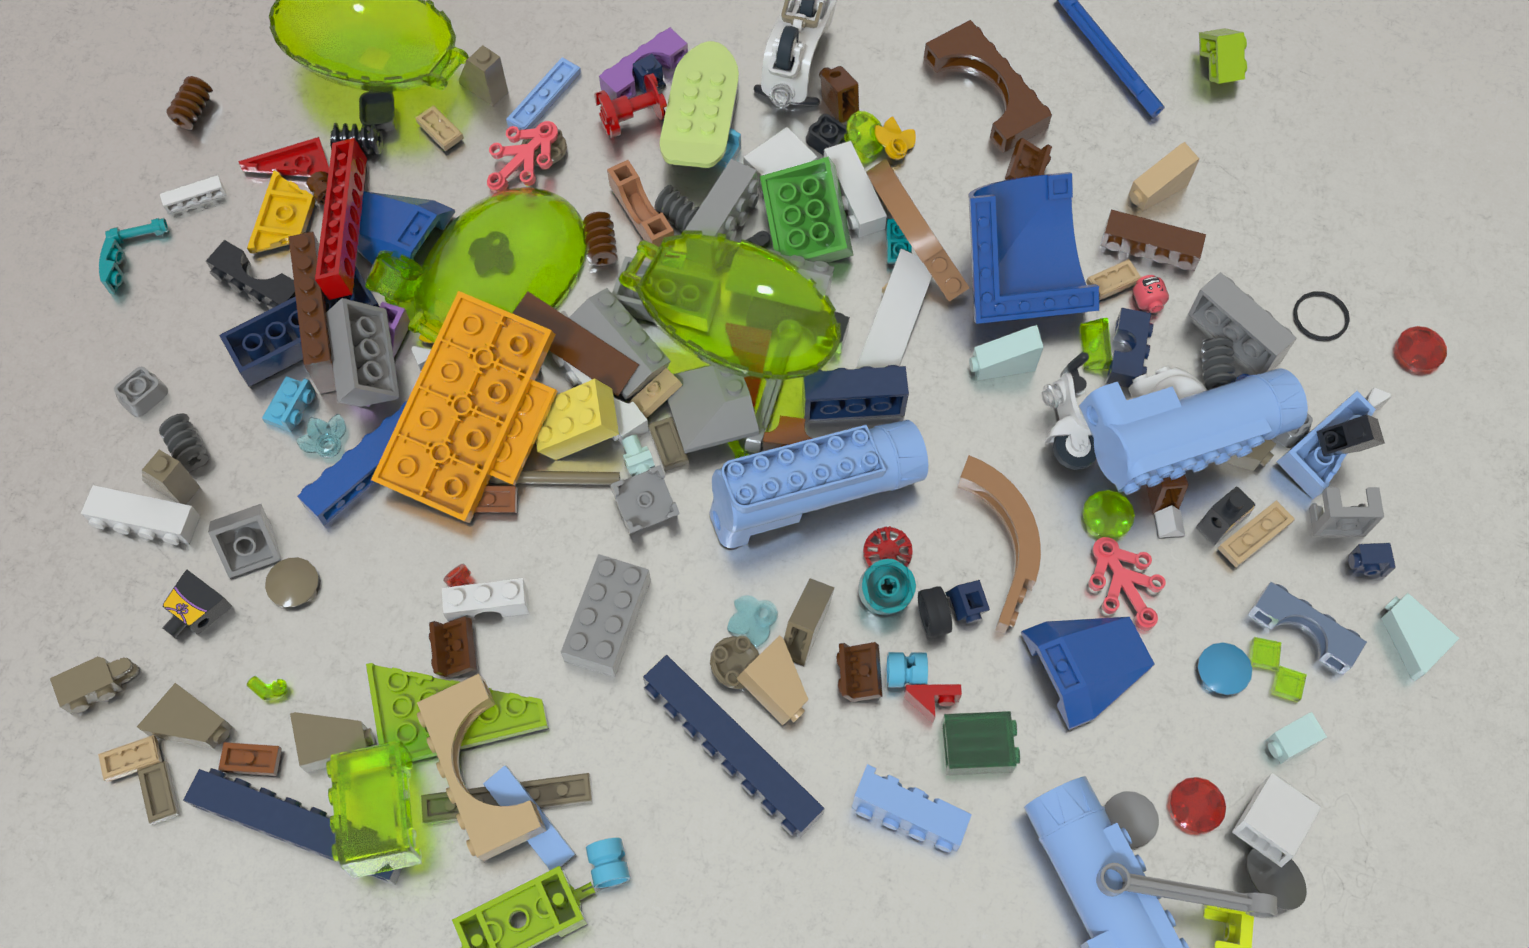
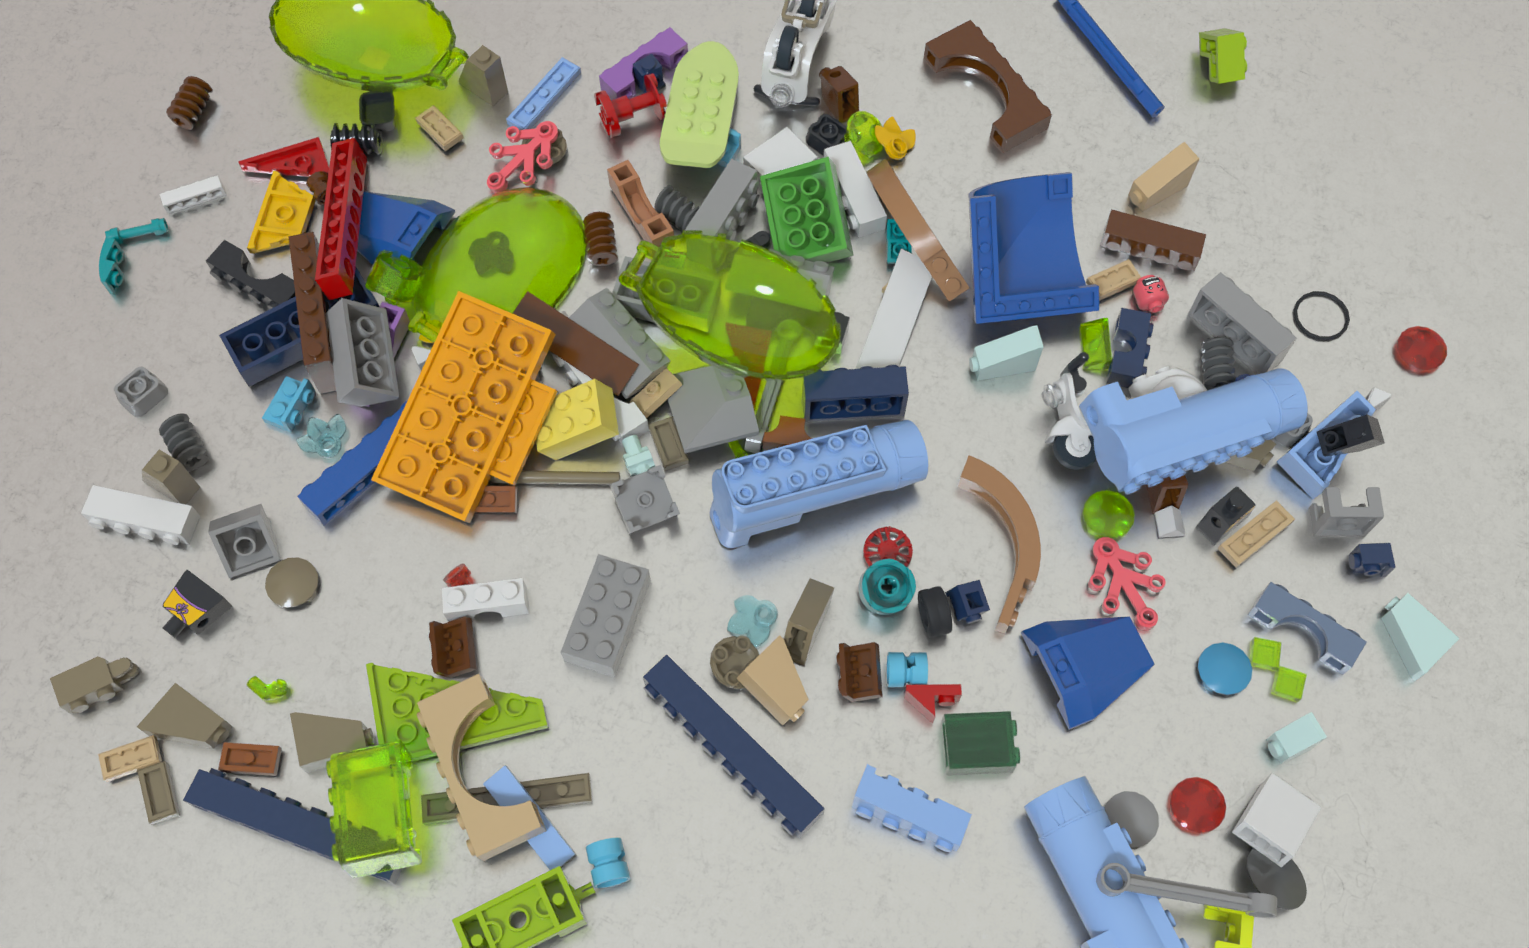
reddish brown bracket [1004,138,1052,180] -> none

